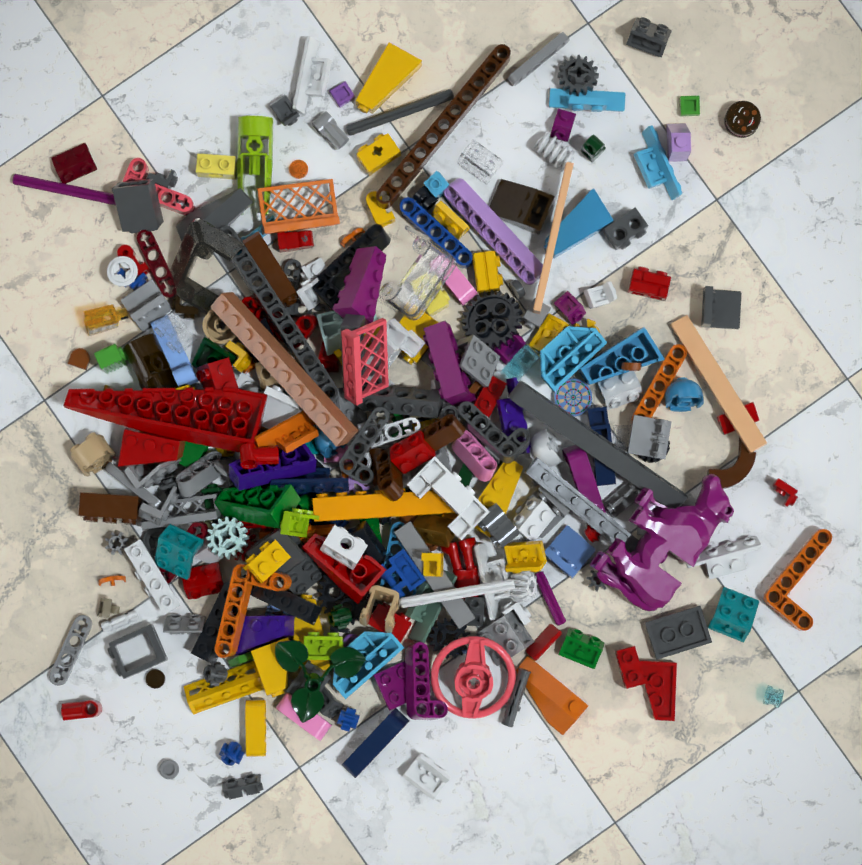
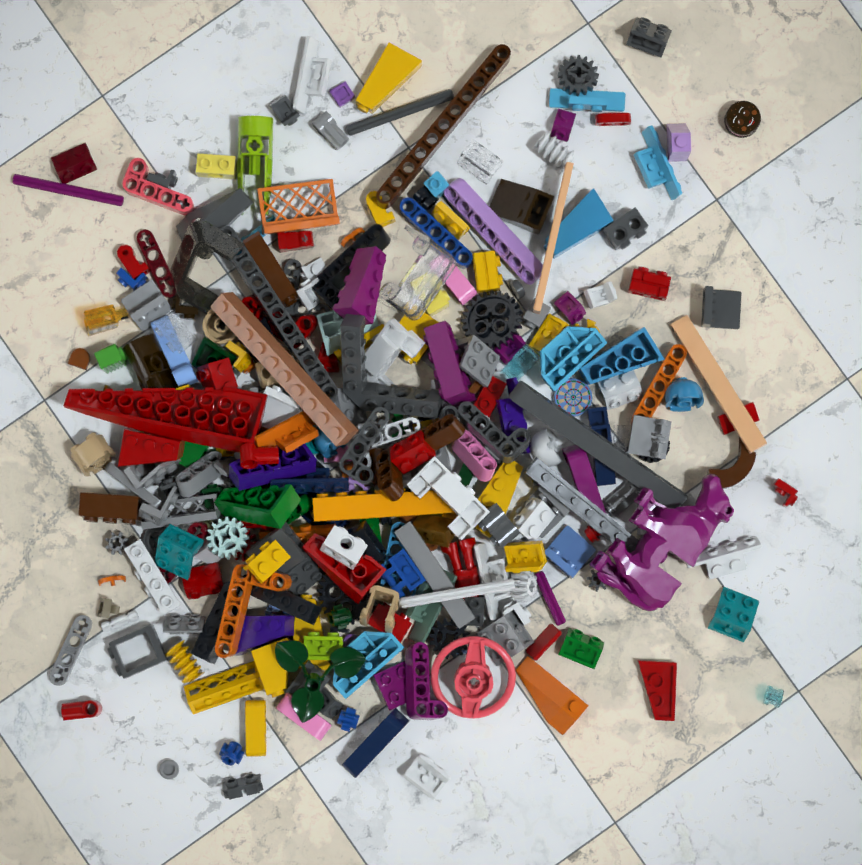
white gear [107,256,138,287] -> none
dark grey brick [112,179,164,233] -> none
dark brown piece [146,669,165,689] -> none
dark grey gear [203,661,228,686] -> none
bright green tile [228,652,254,667] -> none
lime bracket [280,508,320,537] -> none
clear orange piece [289,160,308,179] -> none
coral fence [341,318,389,406] -> none
yellow brick [356,133,401,176] -> none
yellow panel [421,553,443,577] -> none
dark grey pin [501,668,531,727] -> none
light grey beam [508,32,570,86] -> none
dark green leg [580,134,606,163] -> none
red brick [615,646,645,689] -> none
dark orange tile [622,363,641,371] -> none
dark grey plate [645,606,712,660] -> none
bright green tile [680,96,700,116] -> none
orange beam [763,529,832,631] -> none
none -> yellow piece [165,640,205,683]
none -> red beam [595,113,631,126]

